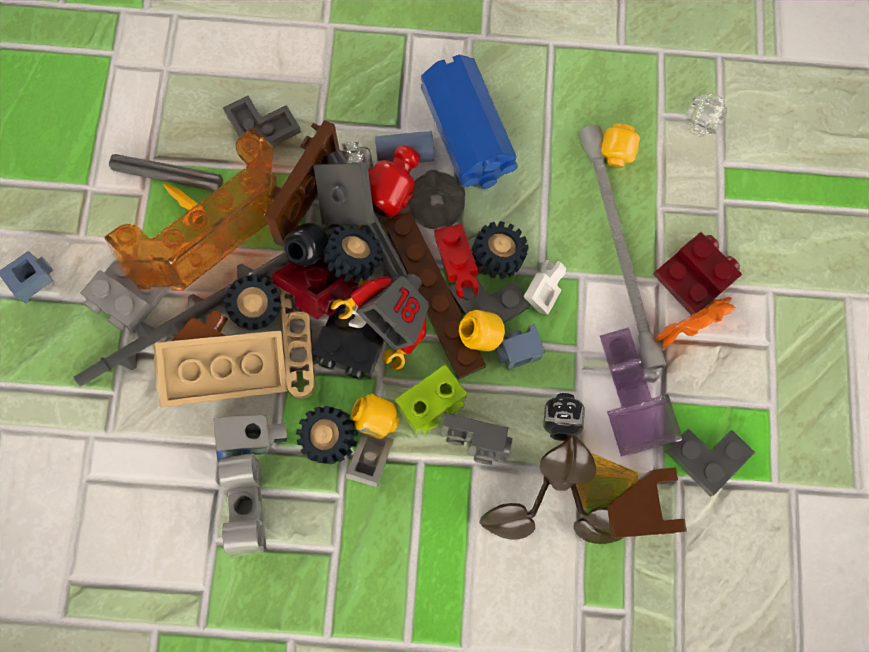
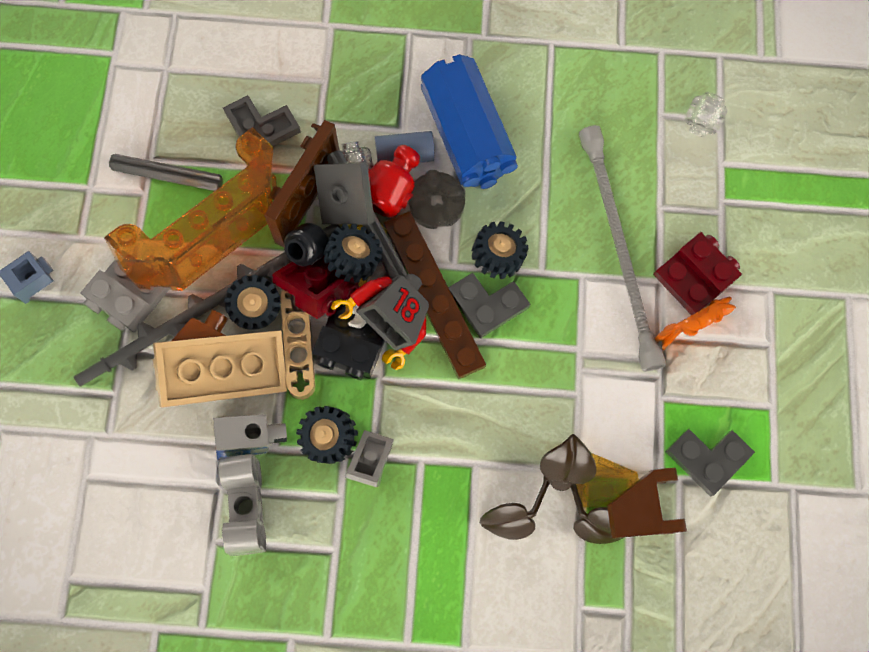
yellow bar [163,183,205,228] -> none
yellow head [351,393,399,439] -> none
lime brick [395,364,467,435] -> none
red plate [434,223,479,298] -> none
dark grey plate [441,413,513,465] -> none
yellow head [459,310,505,352] -> none
sand blue brick [495,324,545,370] -> none
white plate [524,260,566,315] -> none
black head [543,393,585,441] -> none
clear purple plate [600,327,682,458] -> none
yellow head [601,123,640,168] -> none

